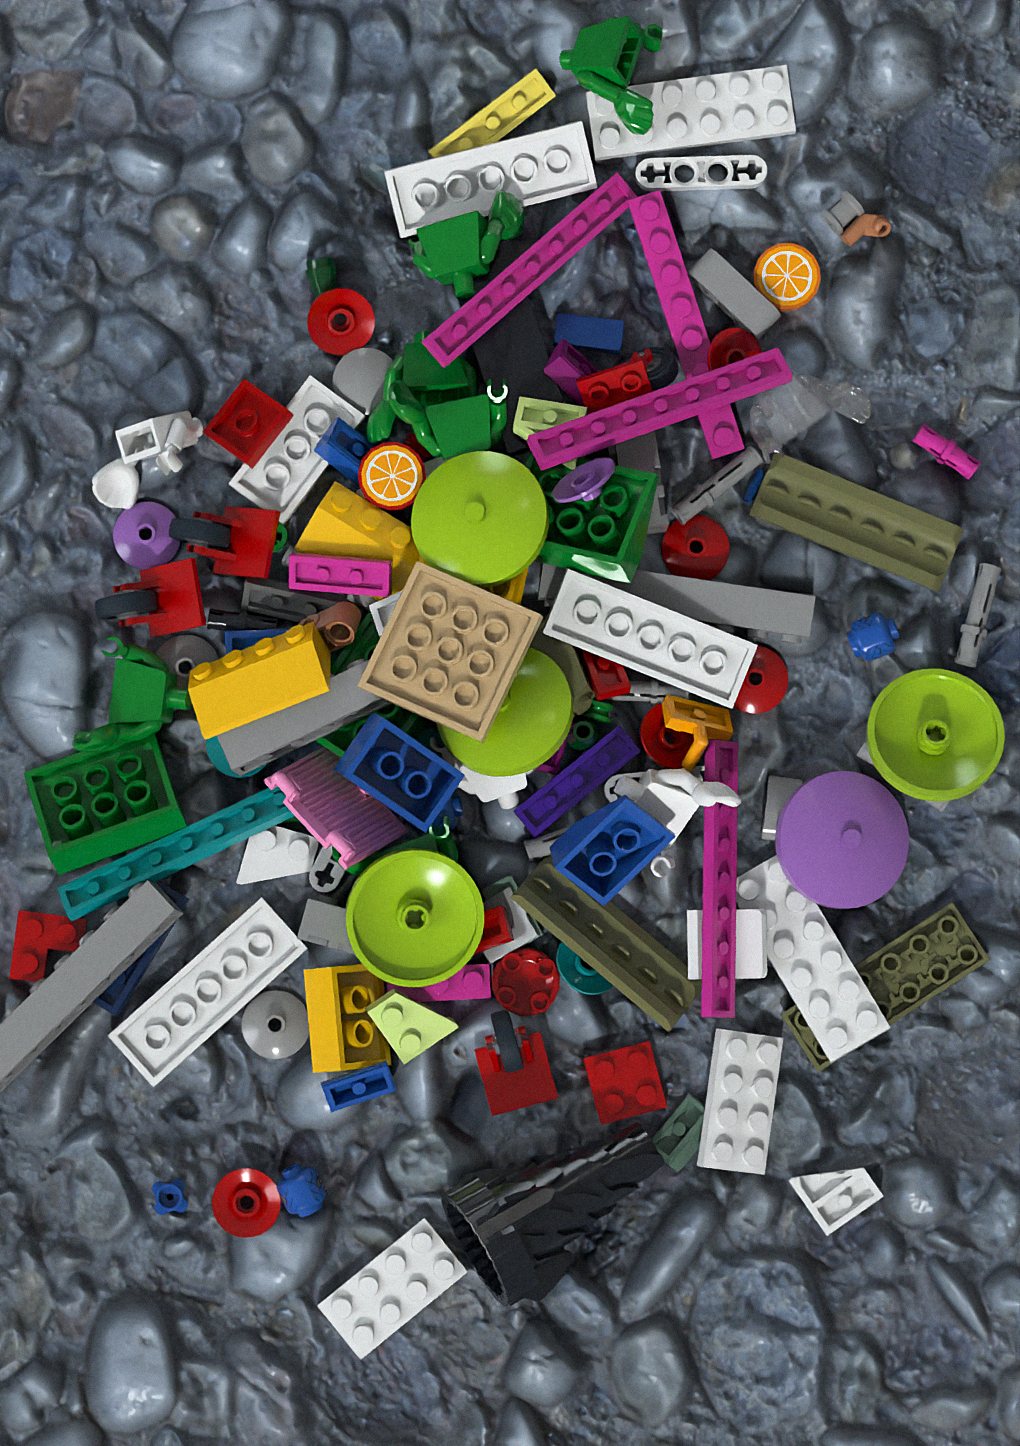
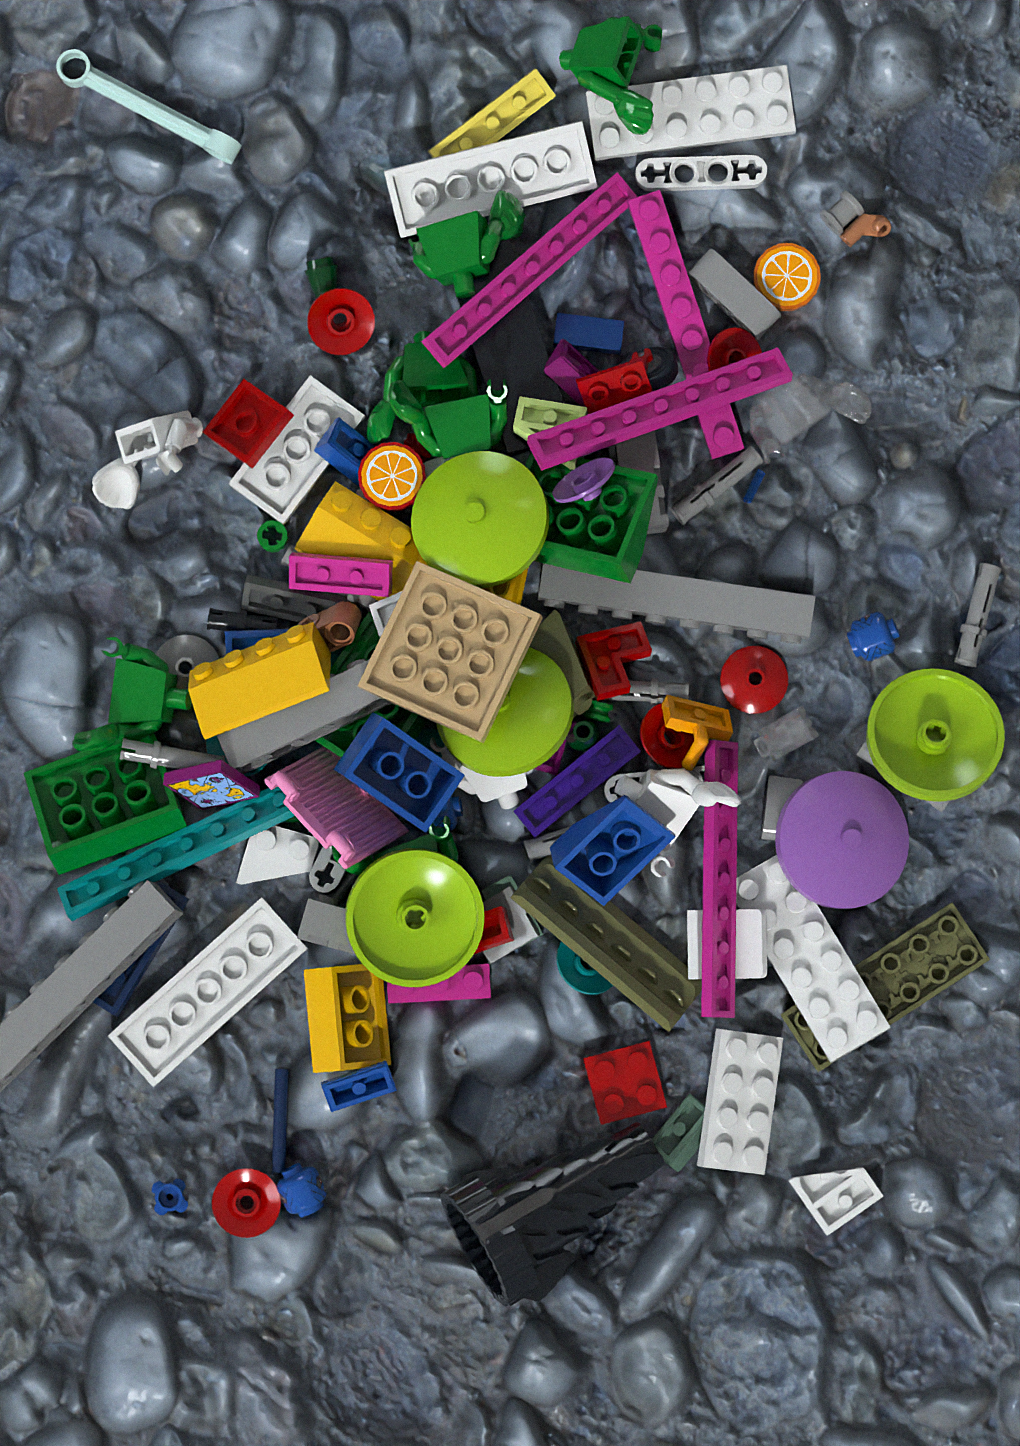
red plate [9,910,88,982] -> none
red plate [95,558,206,638] -> none
medium lavender dish [113,502,181,569] -> none
red plate [169,506,280,579] -> none
light grey dish [242,990,309,1059] -> none
white plate [317,1217,468,1360] -> none
light grey dish [332,348,393,415] -> none
yellowish green wing [365,988,458,1064] -> none
red plate [474,1010,558,1116] -> none
red dish [492,948,560,1016] -> none
white plate [541,569,758,709] -> none
red dish [661,515,729,580] -> none
olive plate [749,452,964,593] -> none
dark pink pin [912,423,981,480] -> none
none -> light aqua piece [56,49,242,164]
none -> light grey pin [119,738,225,769]
none -> tile [163,759,260,810]
none -> dark blue bar [272,1069,289,1173]
none -> clear hips [754,706,819,761]

